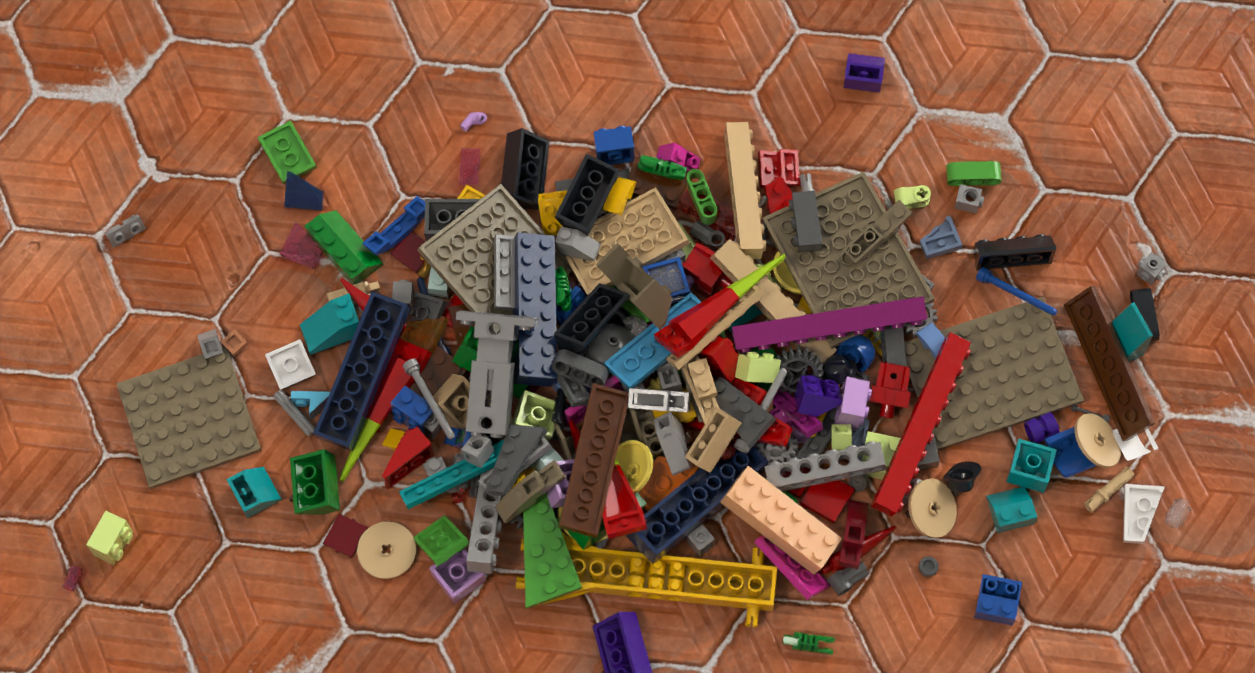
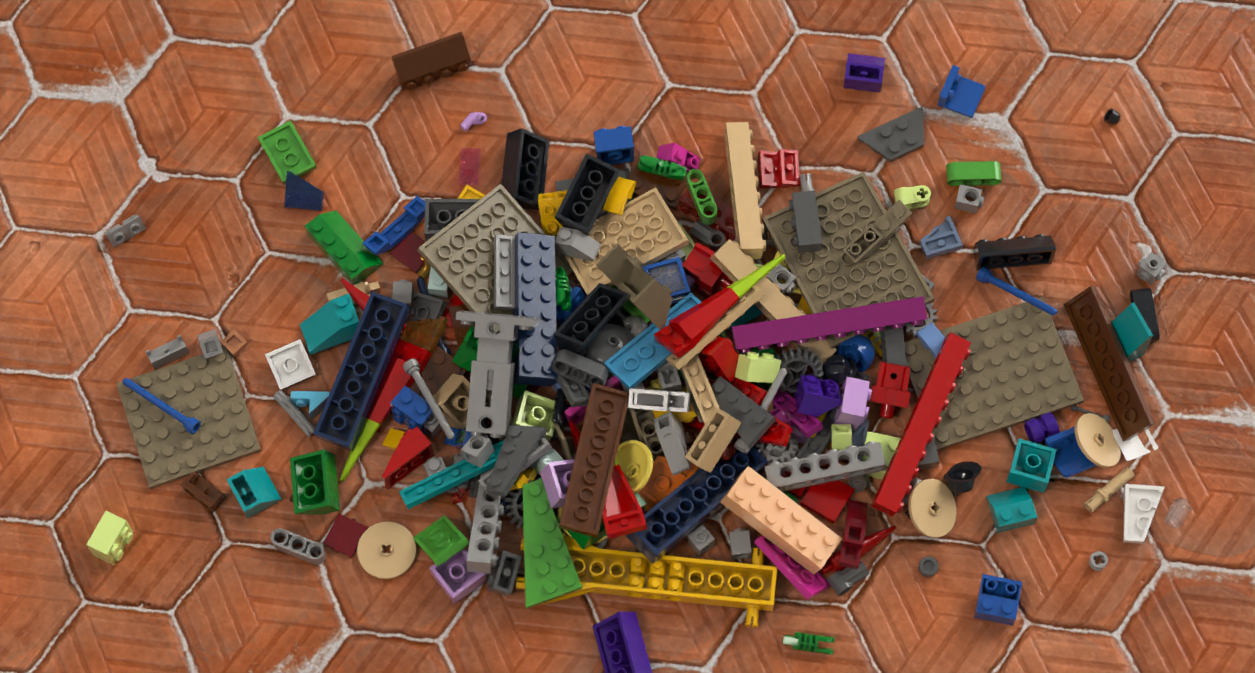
clear pink pin [62,565,83,592] -> none
clear pink wing [280,222,323,270] -> none
dark tan slope [495,460,566,524] -> none
tan plate [688,358,718,401] -> none
red wing [764,176,792,215] -> none
none -> blue piece [122,378,201,435]
none -> light grey hinge [145,335,190,370]
none -> reddish brown hinge [180,471,227,513]
none -> light grey beam [271,528,326,565]
none -> reddish brown slope [392,32,472,91]
none -> dark grey brick [486,550,522,596]
none -> light grey brick [729,528,752,560]
none -> light grey brick [767,264,796,295]
none -> dark grey wing [857,107,924,162]
none -> blue bracket [938,65,985,118]
none -> light grey bush [1089,551,1108,571]
none -> black hinge [1104,108,1120,125]

